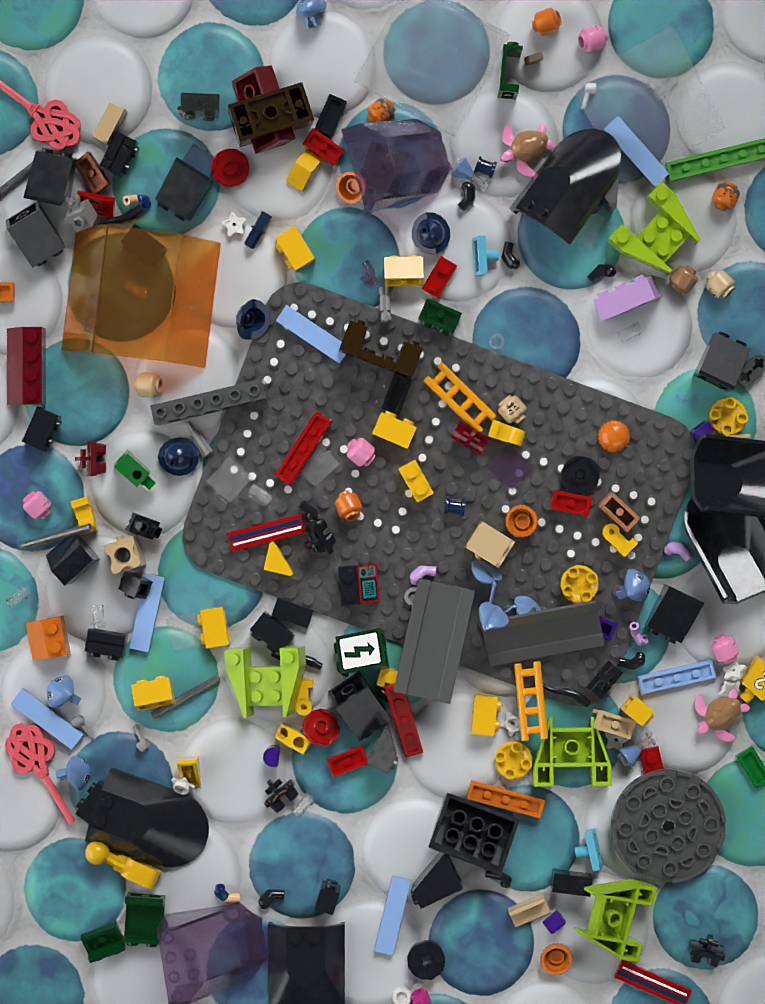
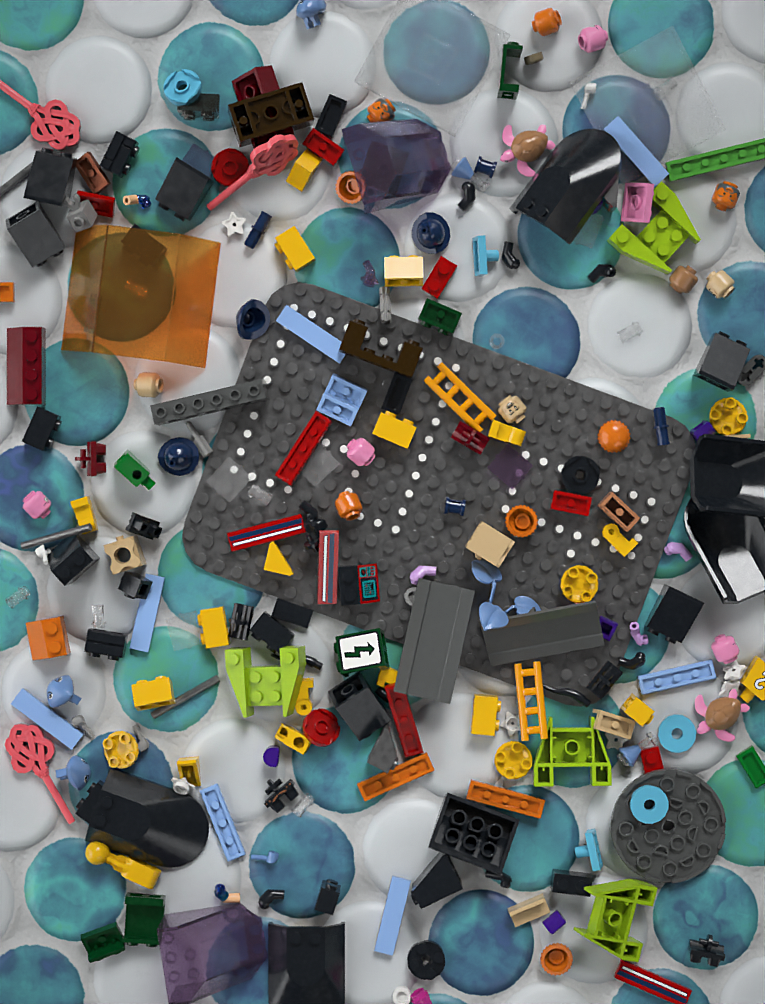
tan panel [92,103,128,146] -> none
black animal [94,204,144,230] -> none
red plate [326,745,369,777] -> none
yellow brick [398,460,434,502] -> none
lavender wedge [594,275,662,321] -> none
medium blue piece [616,569,650,601] -> none
none -> white hand [35,544,51,565]
none -> yellow dish [103,731,139,769]
none -> medium azure tile [163,69,202,106]
none -> light blue tile [200,783,246,862]
none -> coral piece [206,134,298,211]
none -> black hips [228,603,254,641]
none -> medium blue hand [251,851,279,863]
none -> light blue slope [316,373,368,426]
none -> red tile [317,530,339,604]
none -> orange plate [357,752,434,801]
none -> bright pink plate [621,182,654,223]
none -> medium azure tile [630,785,669,824]
none -> dark blue axle [653,407,670,446]
none -> medium azure tile [657,714,696,753]

